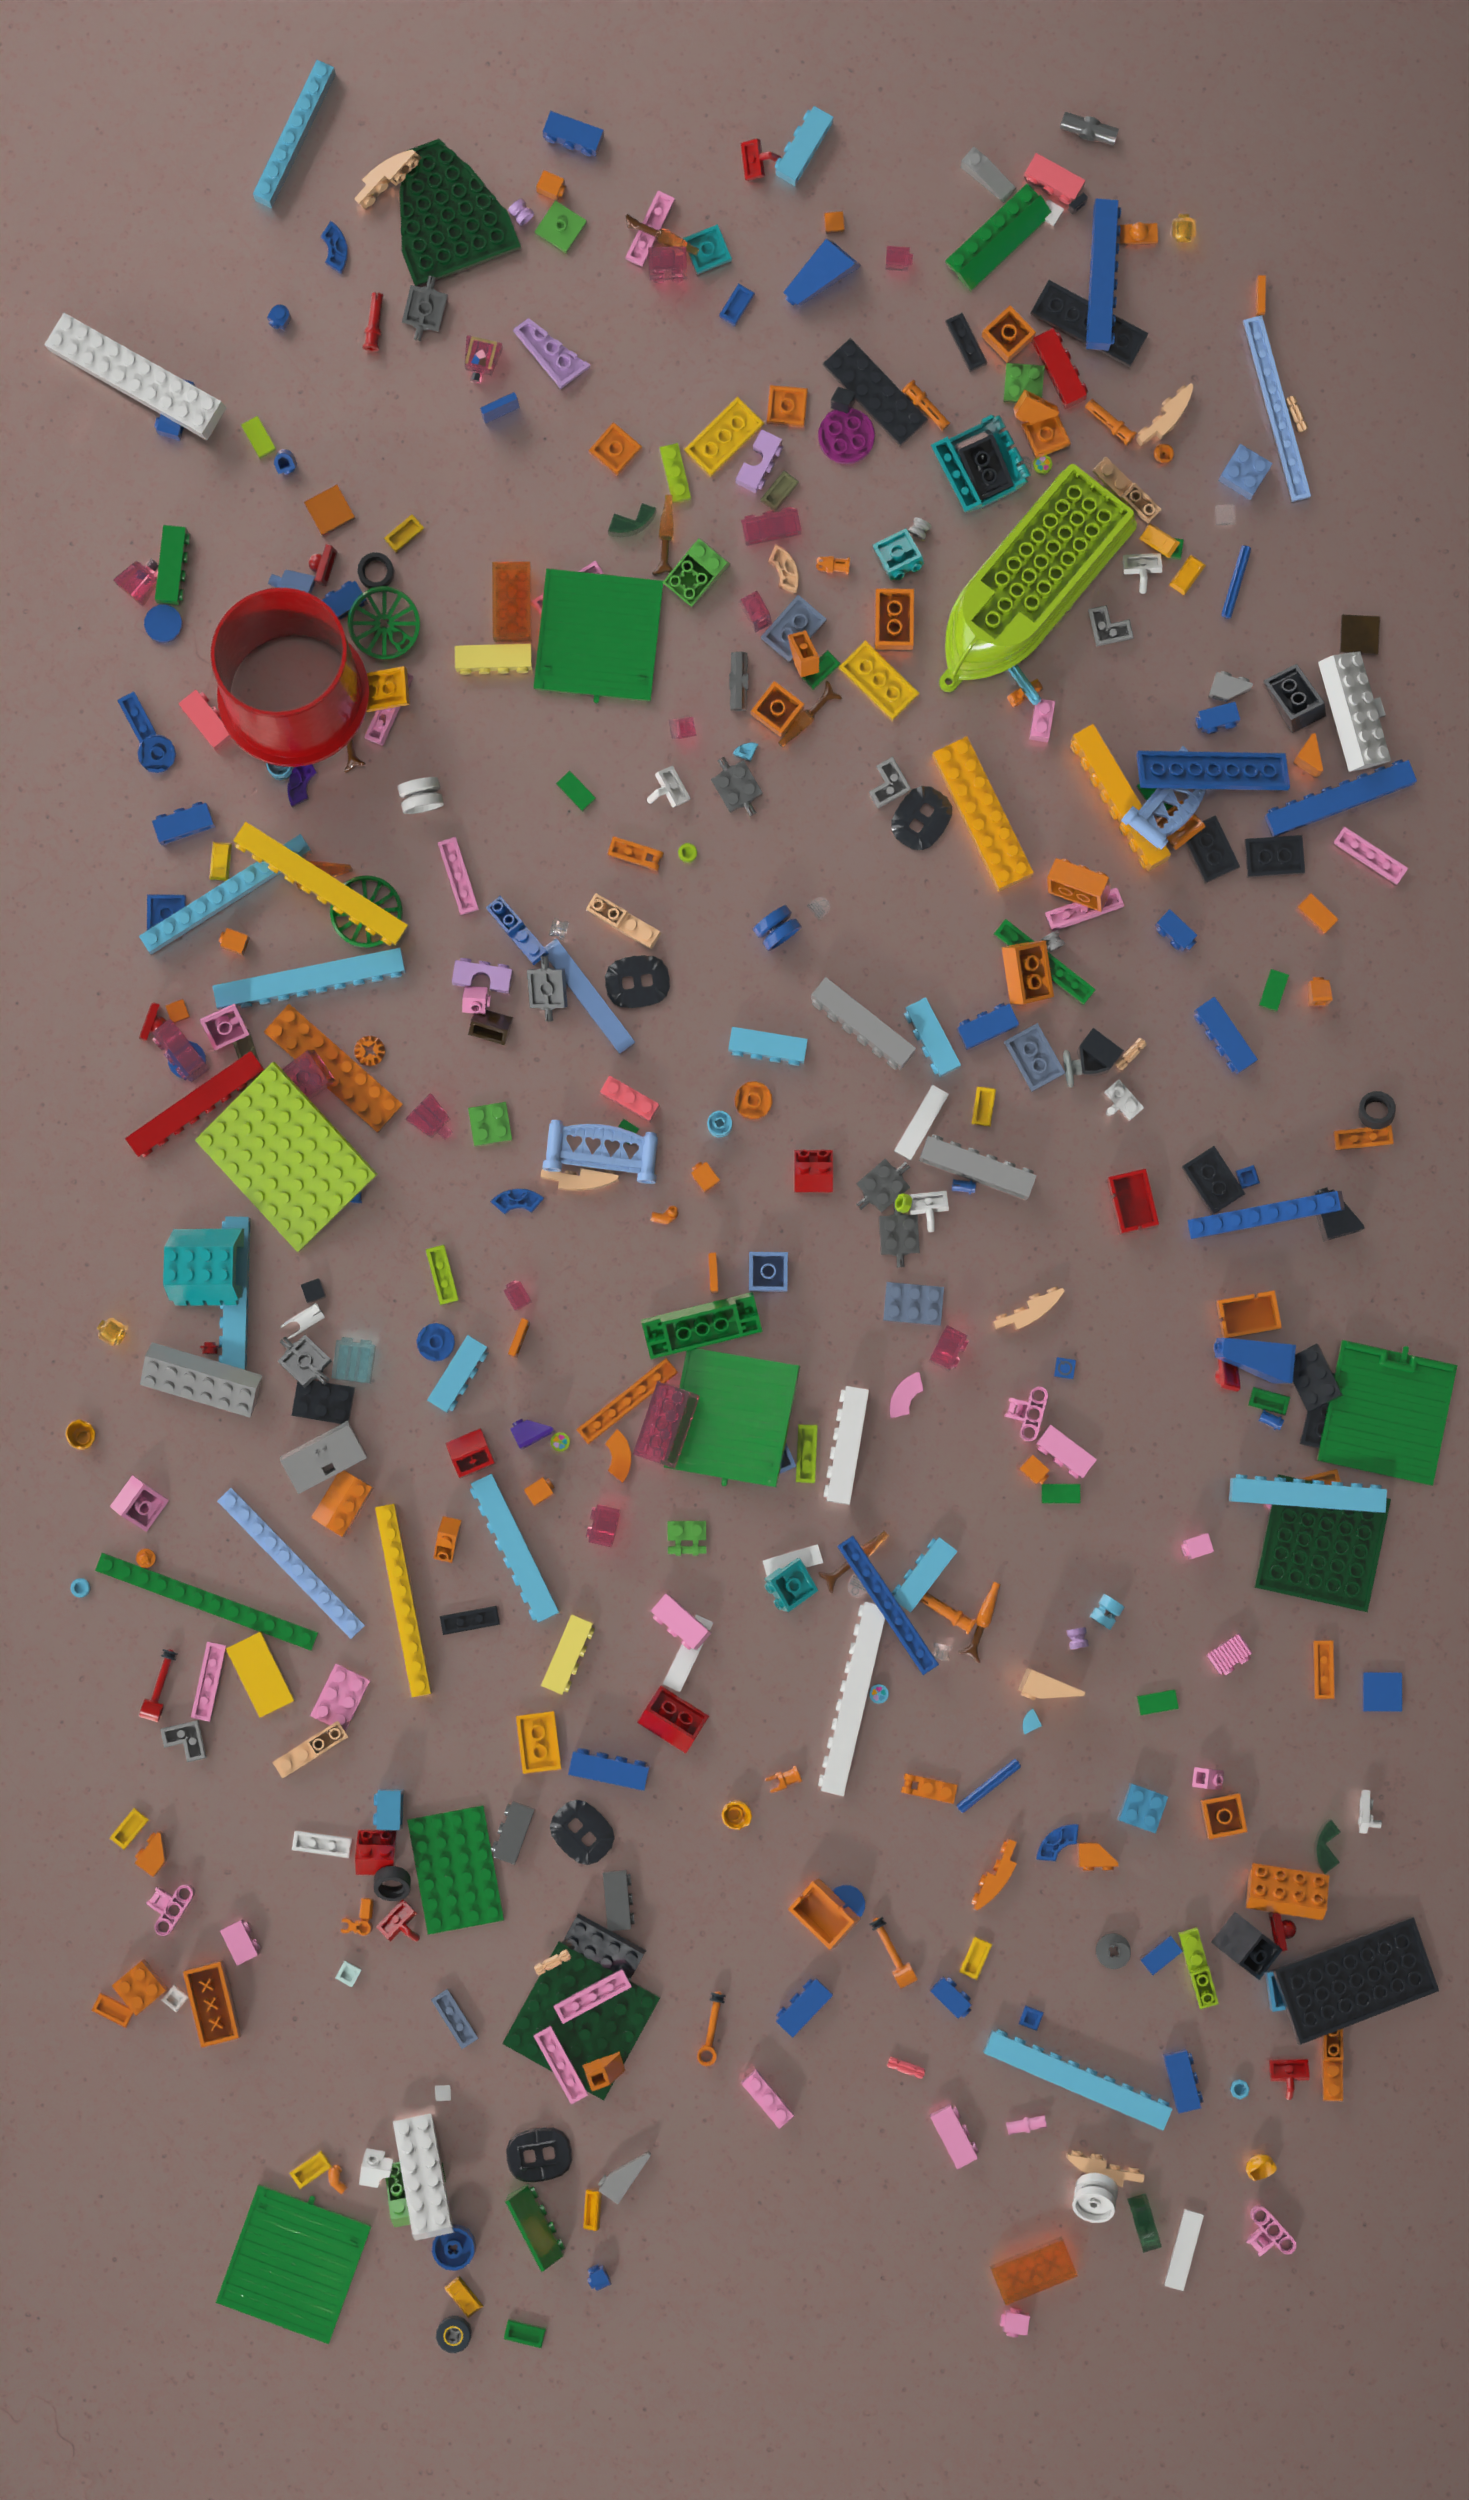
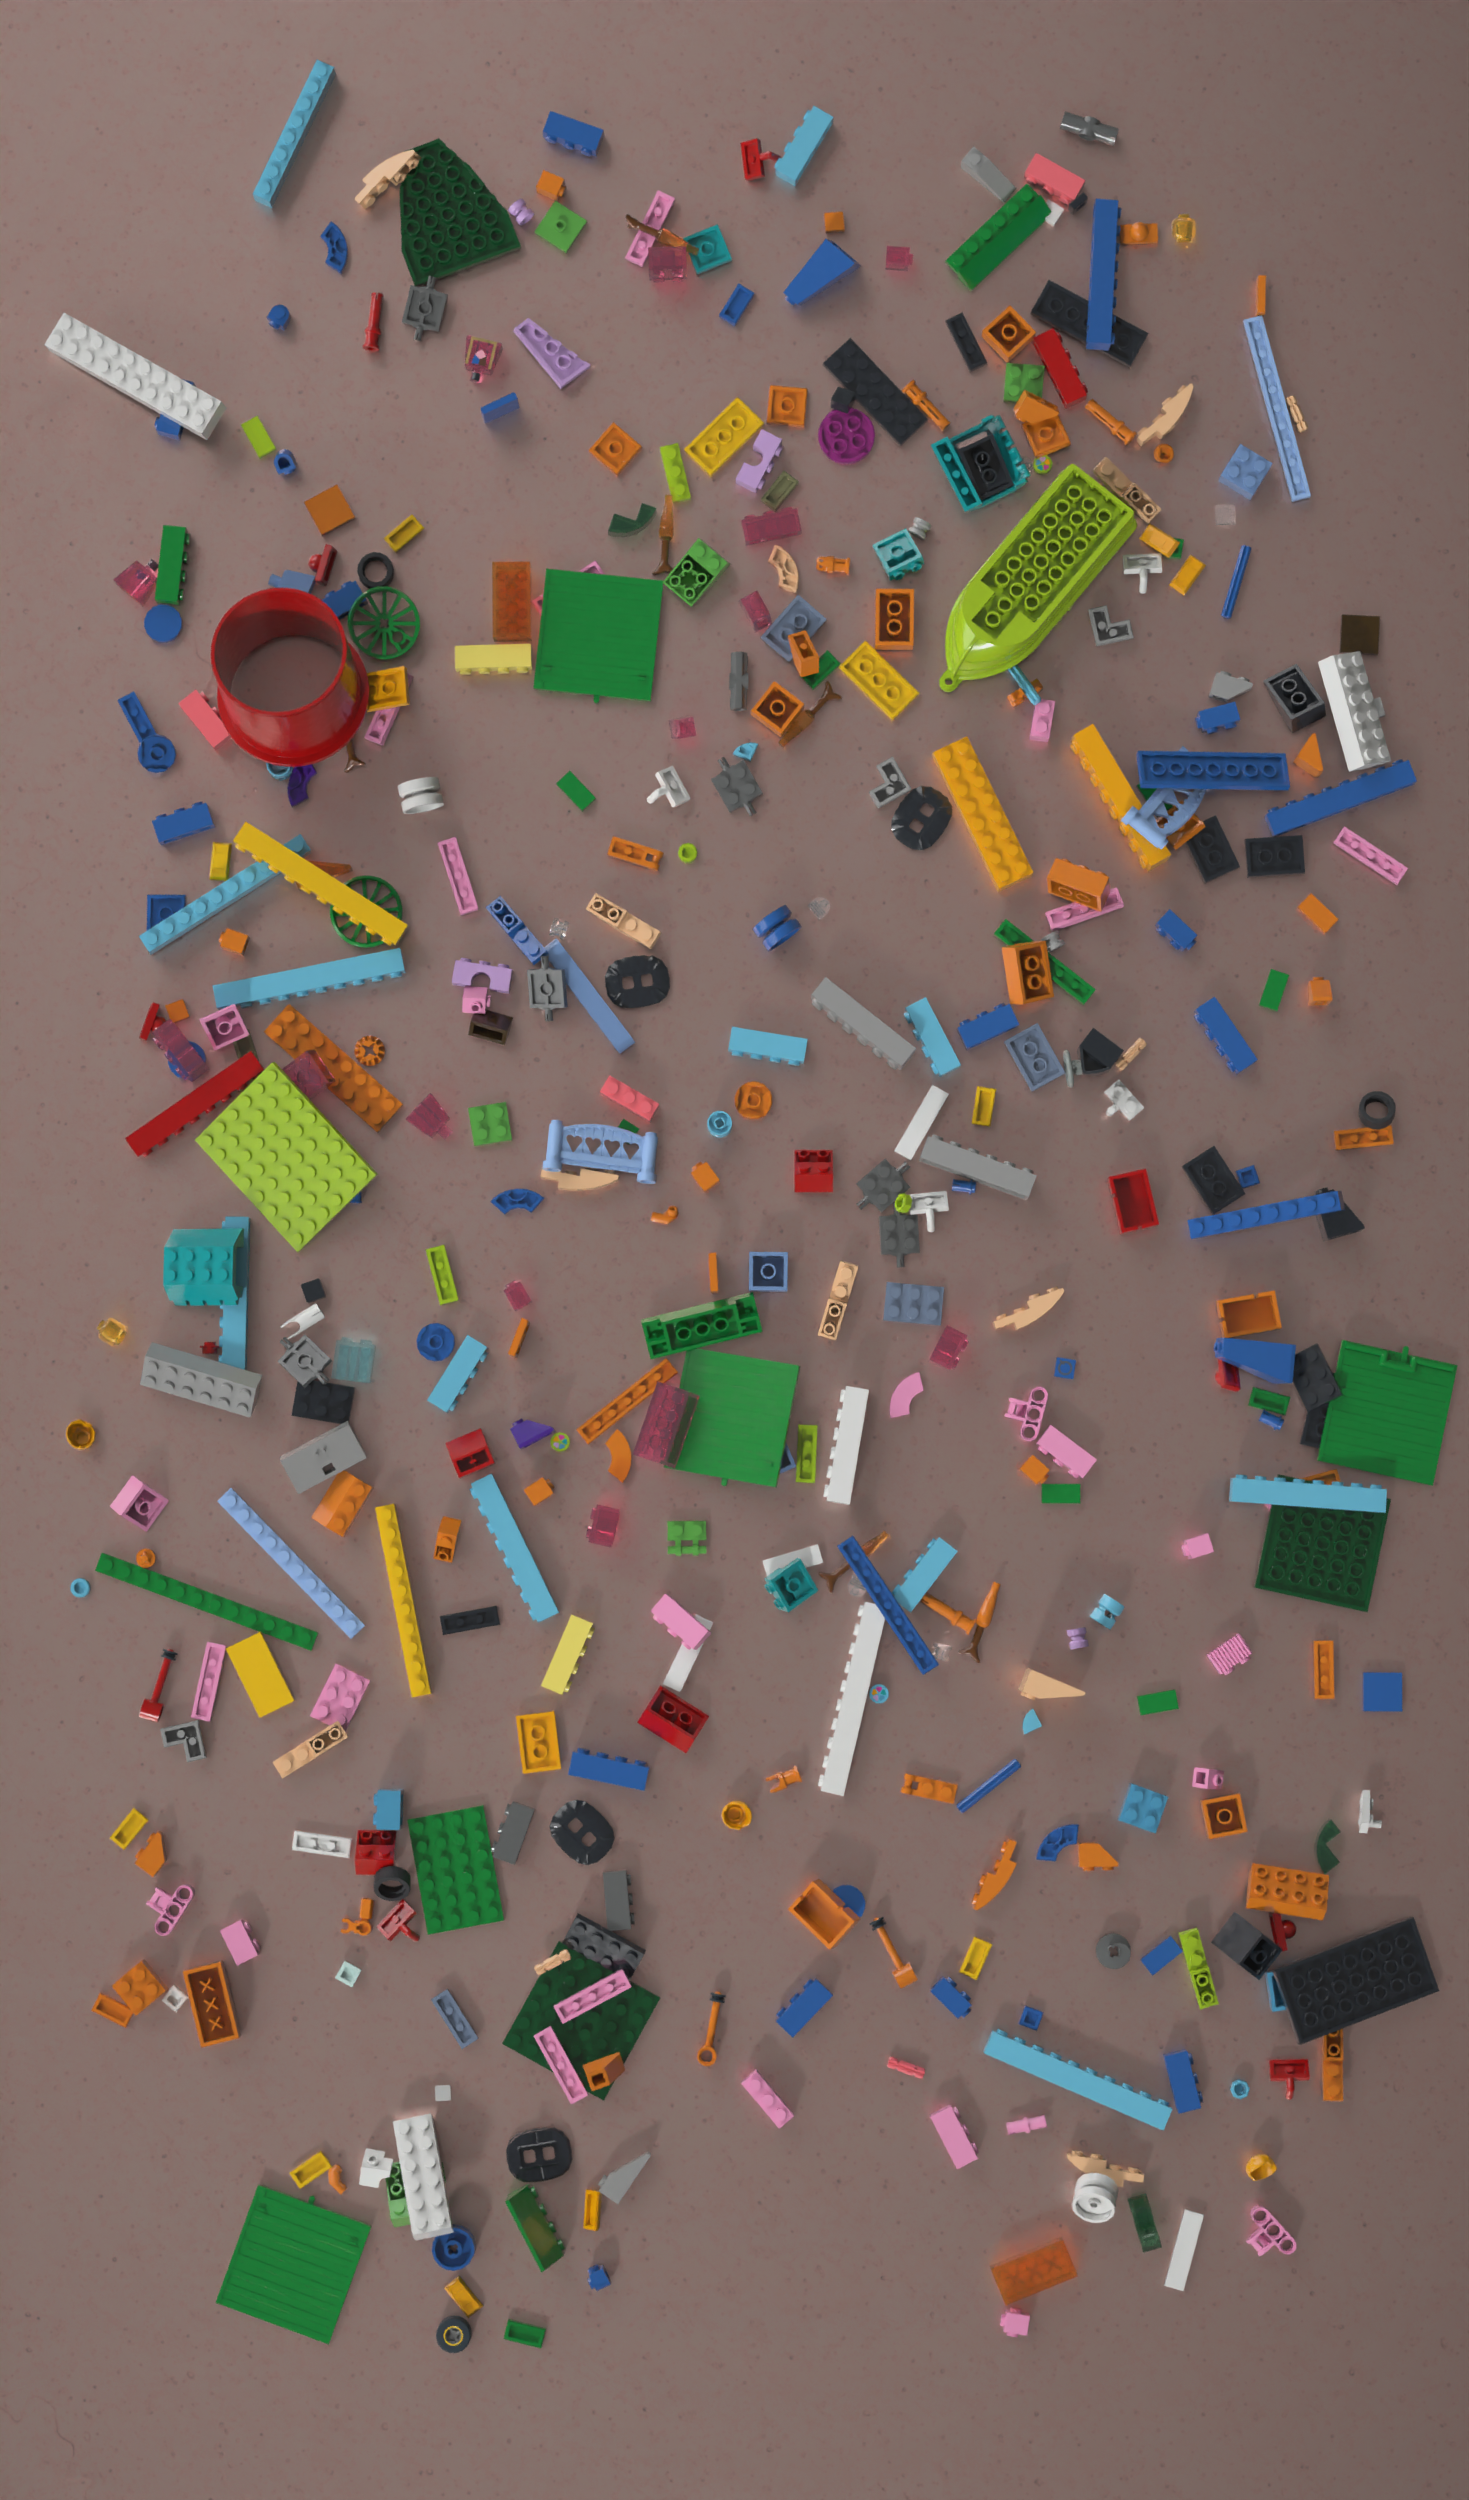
none -> light nougat slope [818,1260,859,1341]

